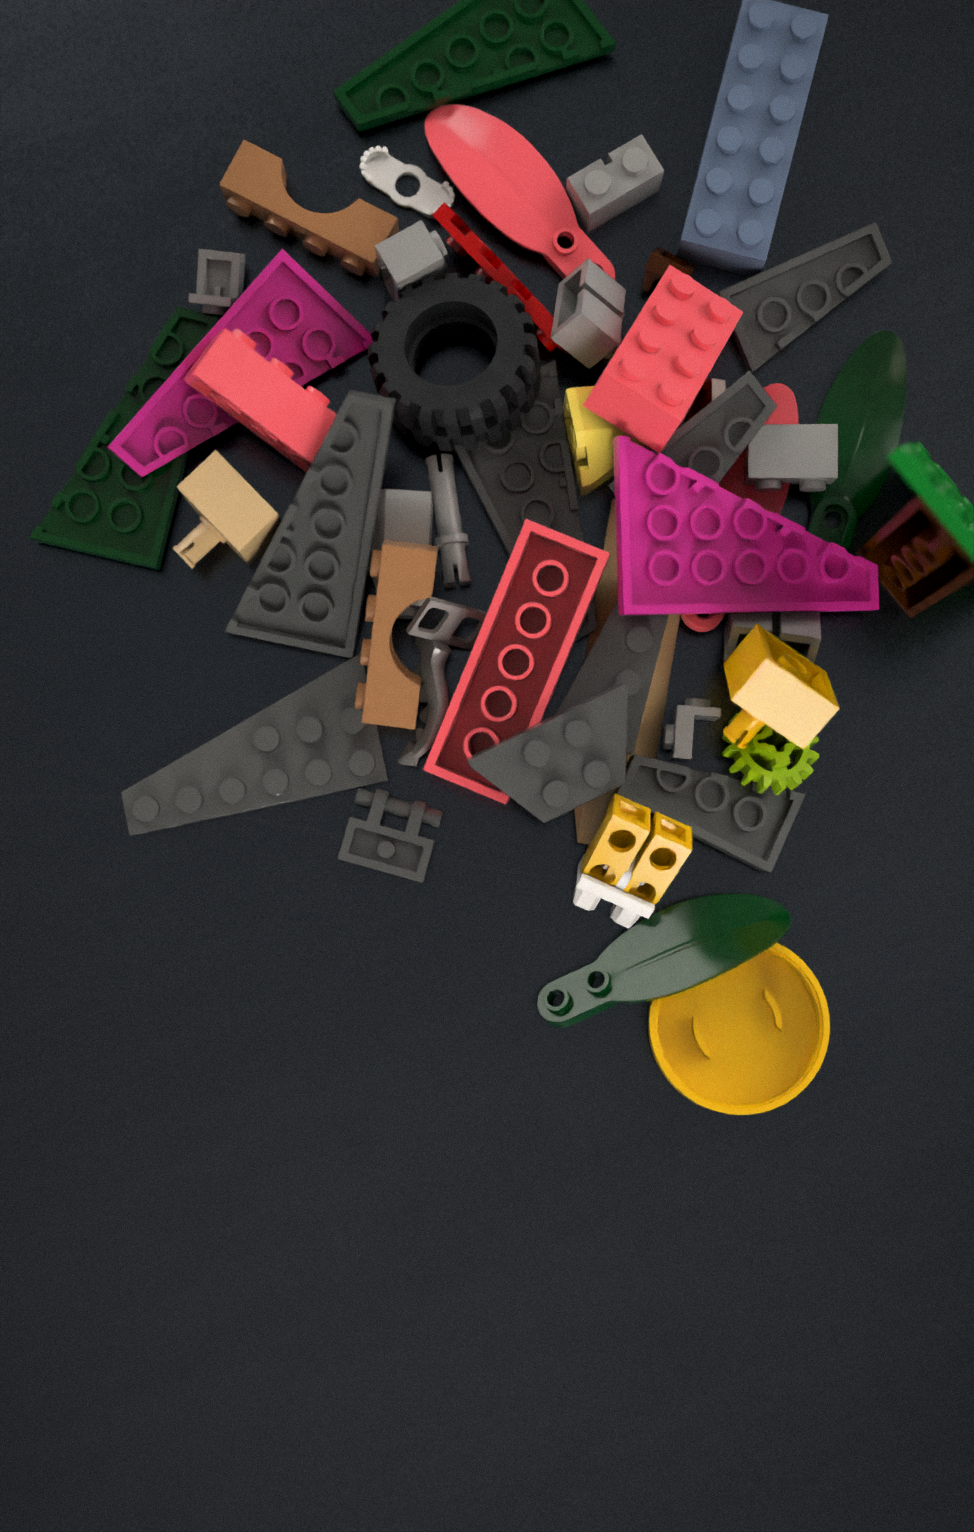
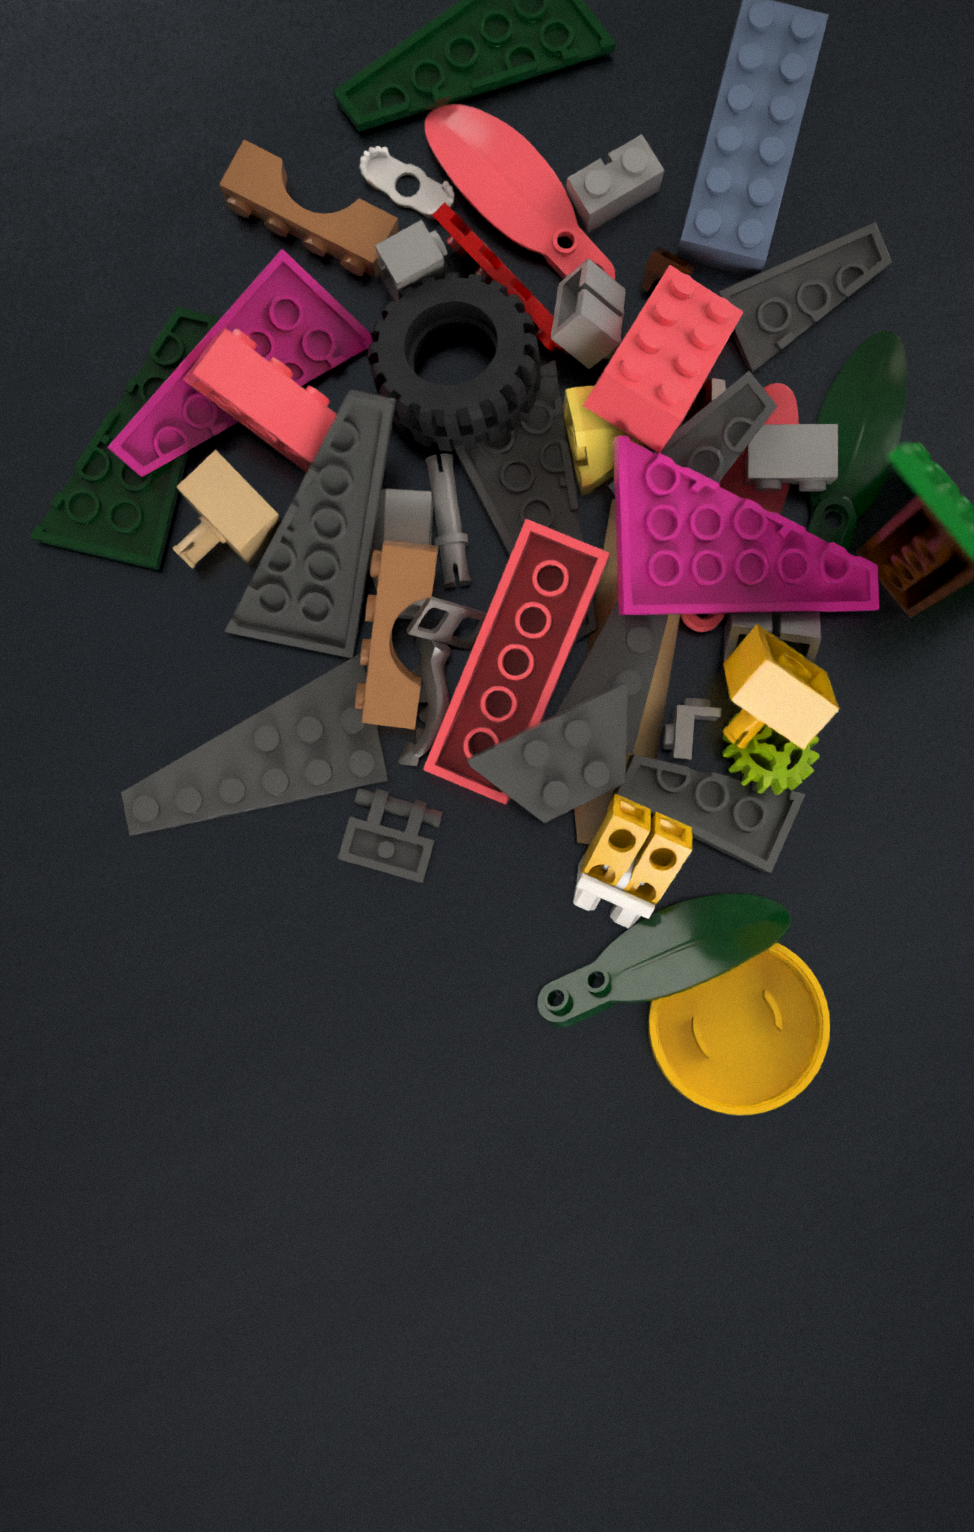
light grey bracket [188,249,246,315] -> none

